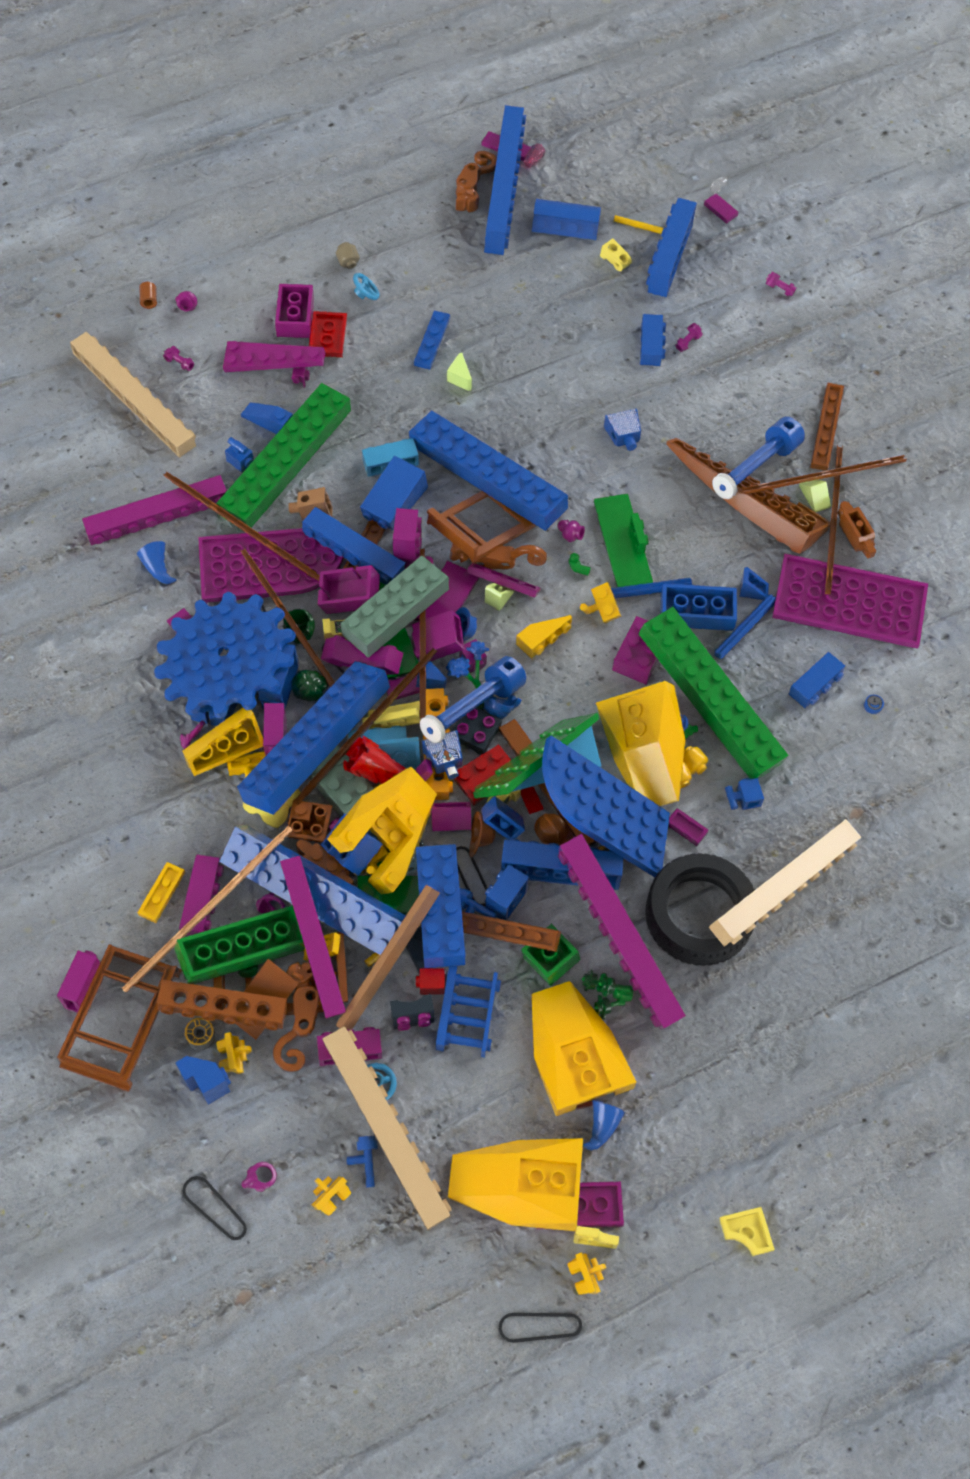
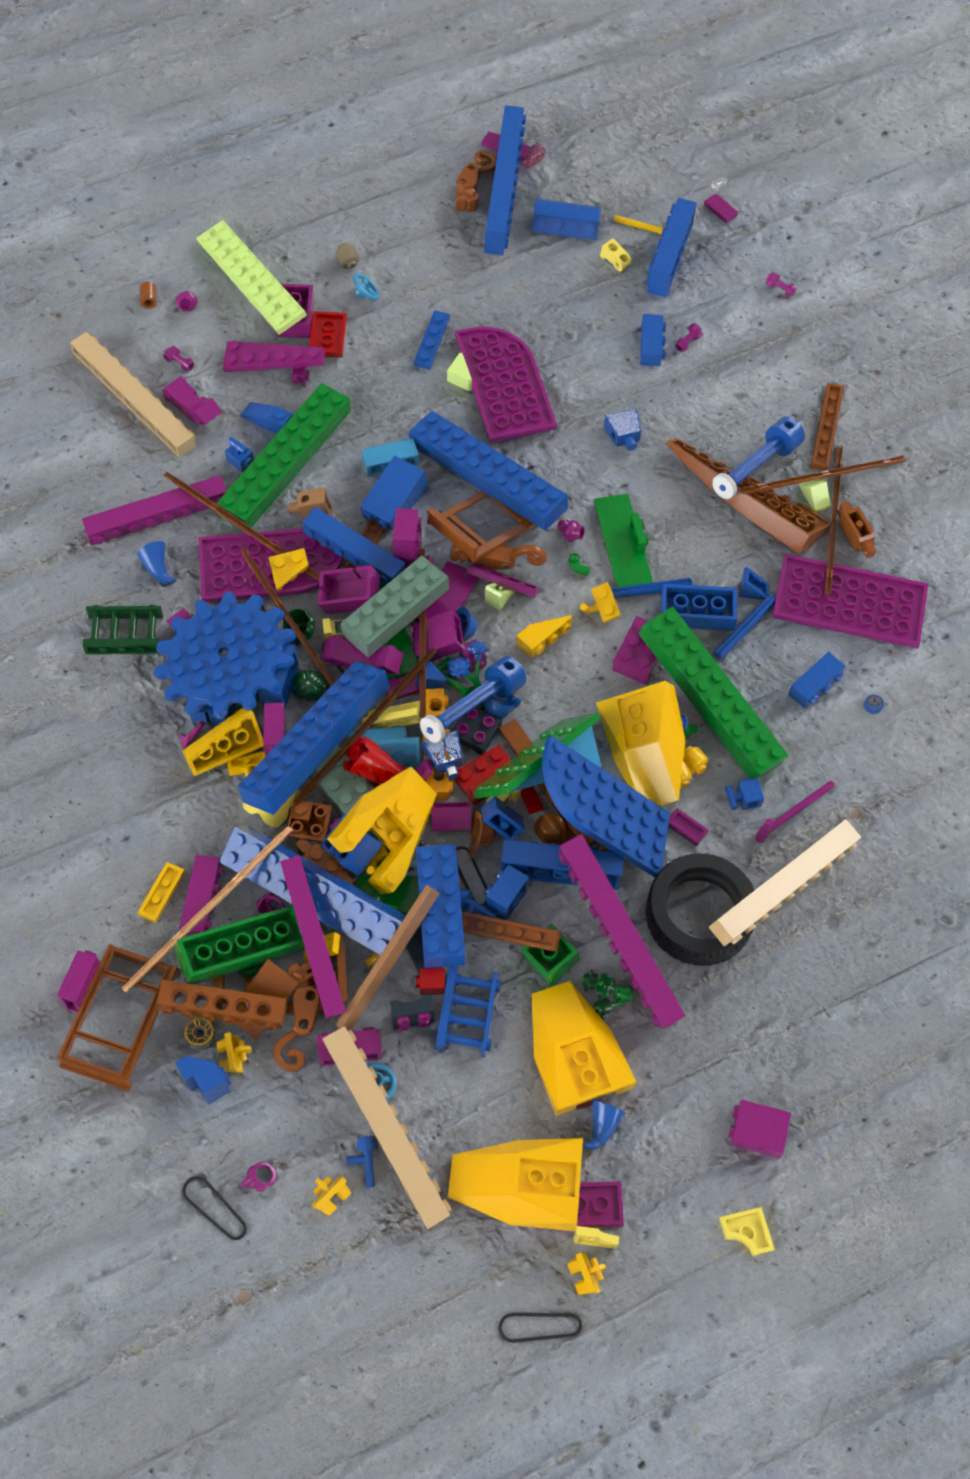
none -> dark green fence [82,605,164,655]
none -> magenta brick [162,375,222,425]
none -> yellowish green plate [196,220,307,335]
none -> yellow wing [269,548,309,592]
none -> green piece [437,656,475,698]
none -> magenta plate [455,327,557,443]
none -> magenta brick [728,1099,791,1159]
none -> magenta bar [755,781,835,843]

